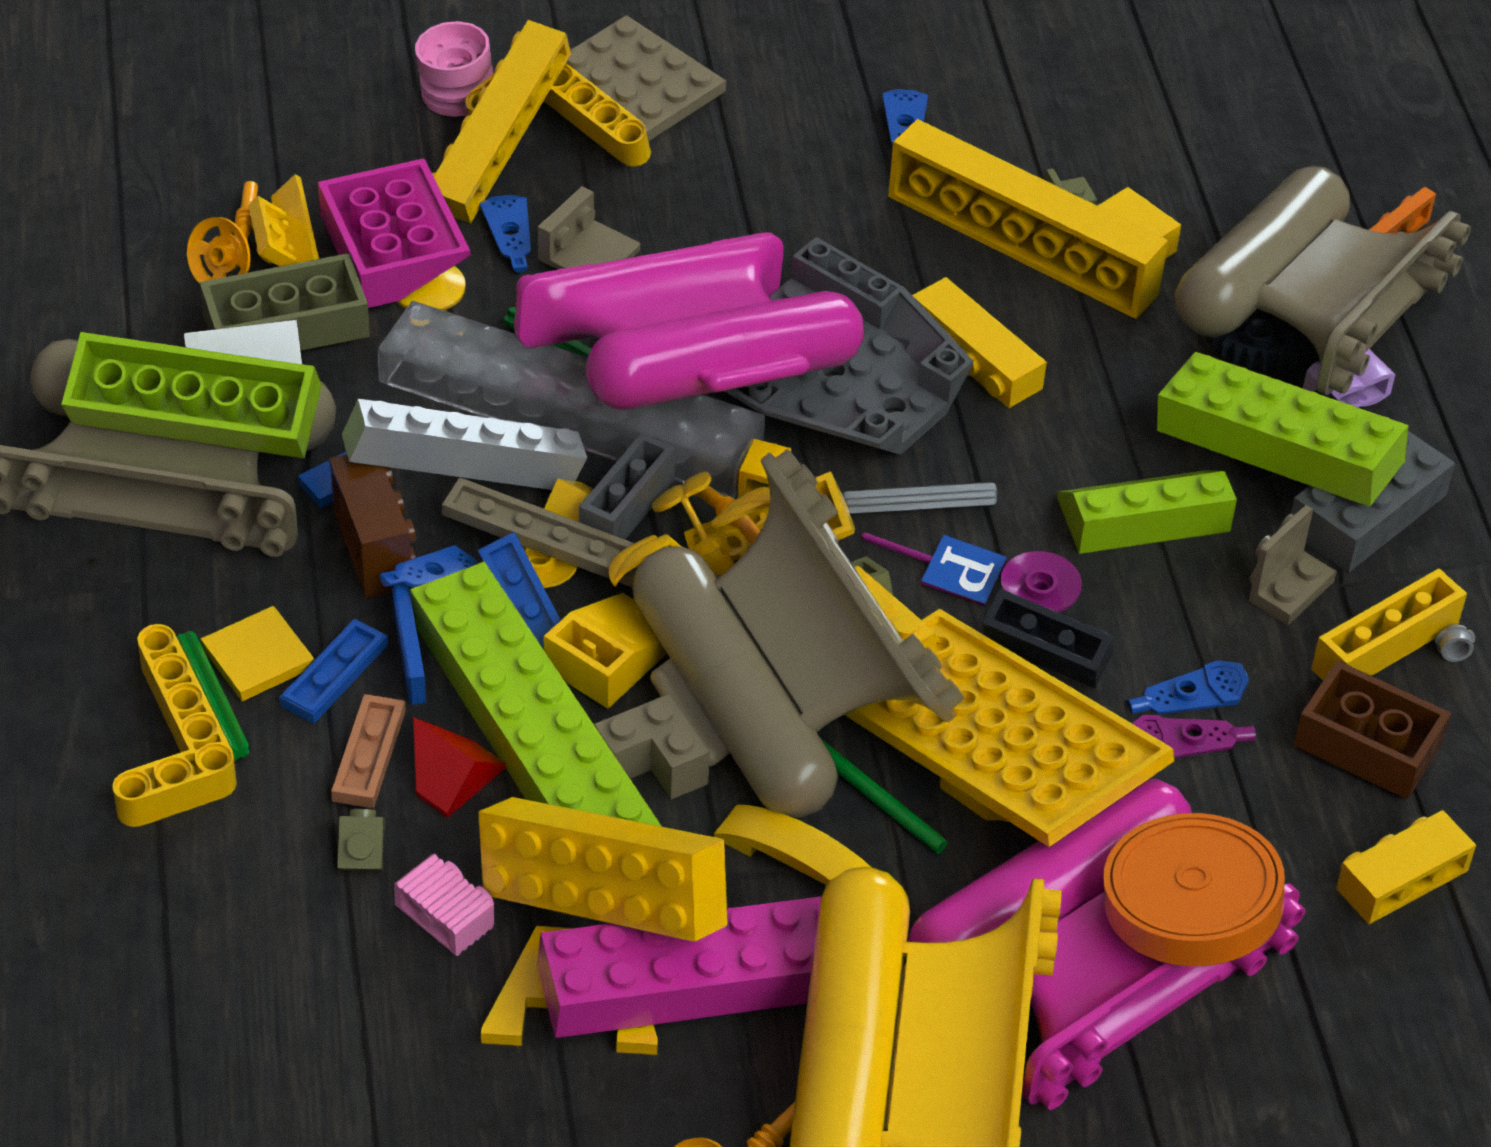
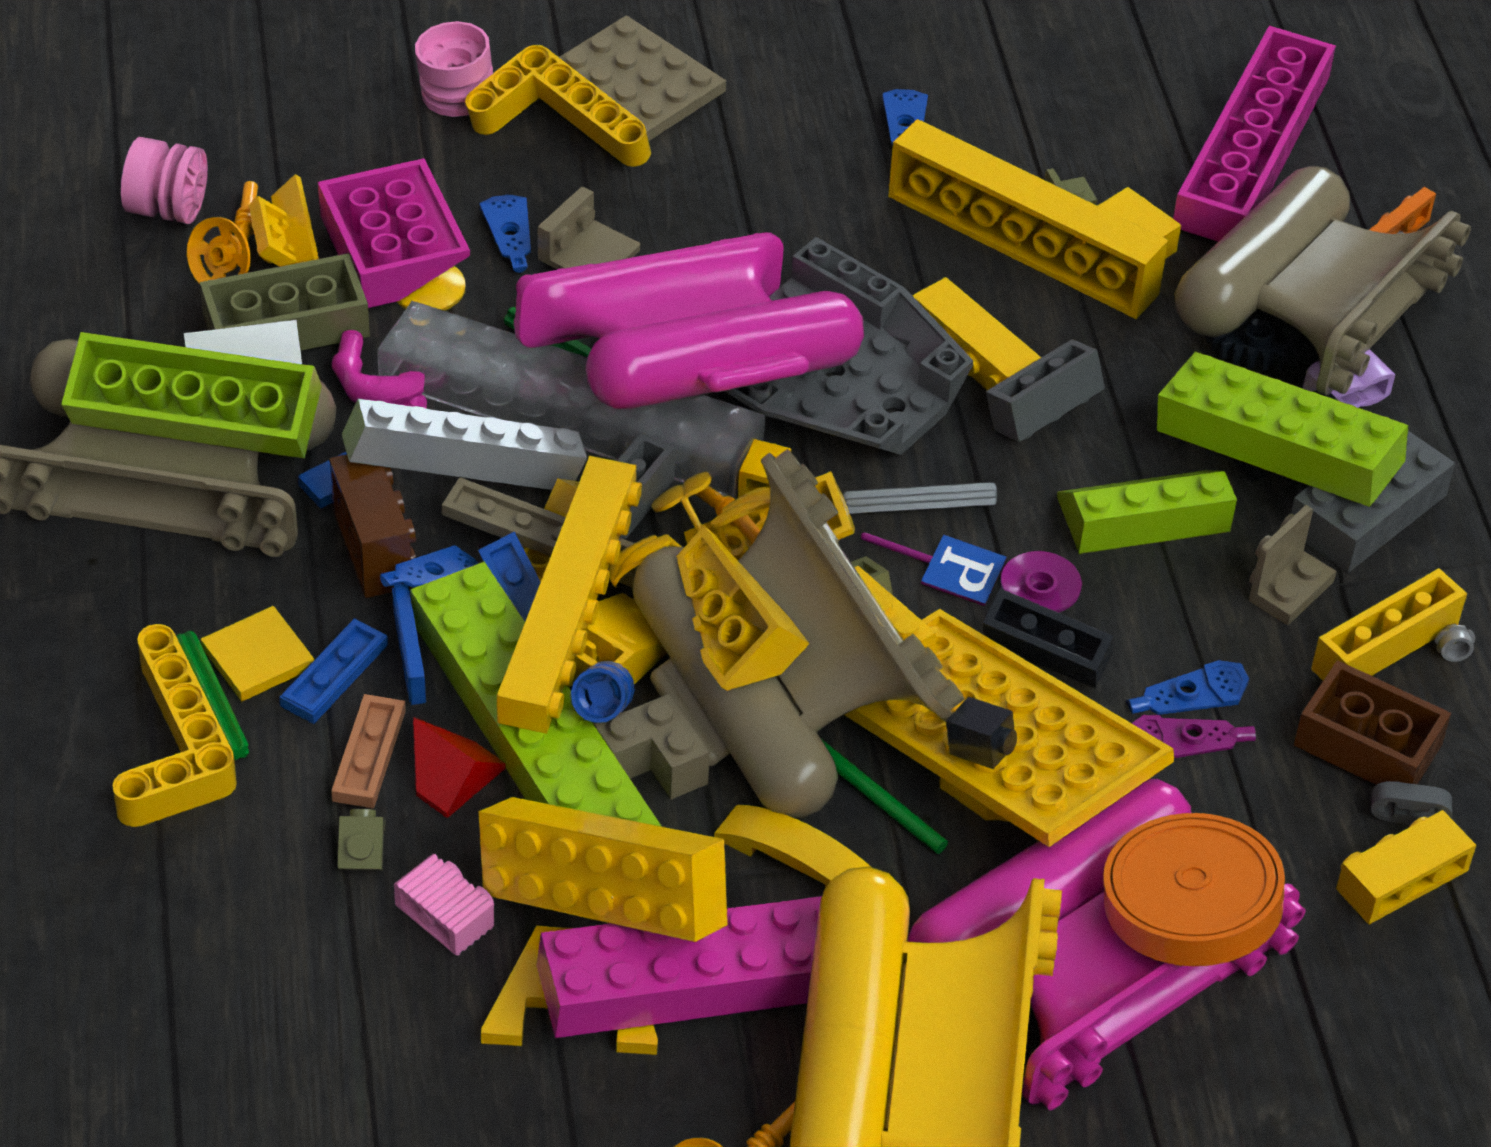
yellow brick [432,20,571,224] -> none
none -> bright pink wheel [121,137,208,224]
none -> dark pink piece [332,330,427,409]
none -> yellow brick [497,456,642,734]
none -> blue wheel [571,661,635,723]
none -> yellow wedge [676,526,809,691]
none -> black brick [946,697,1017,769]
none -> dark grey brick [986,339,1105,442]
none -> dark pink brick [1173,26,1336,242]
none -> dark grey beam [1371,781,1452,825]

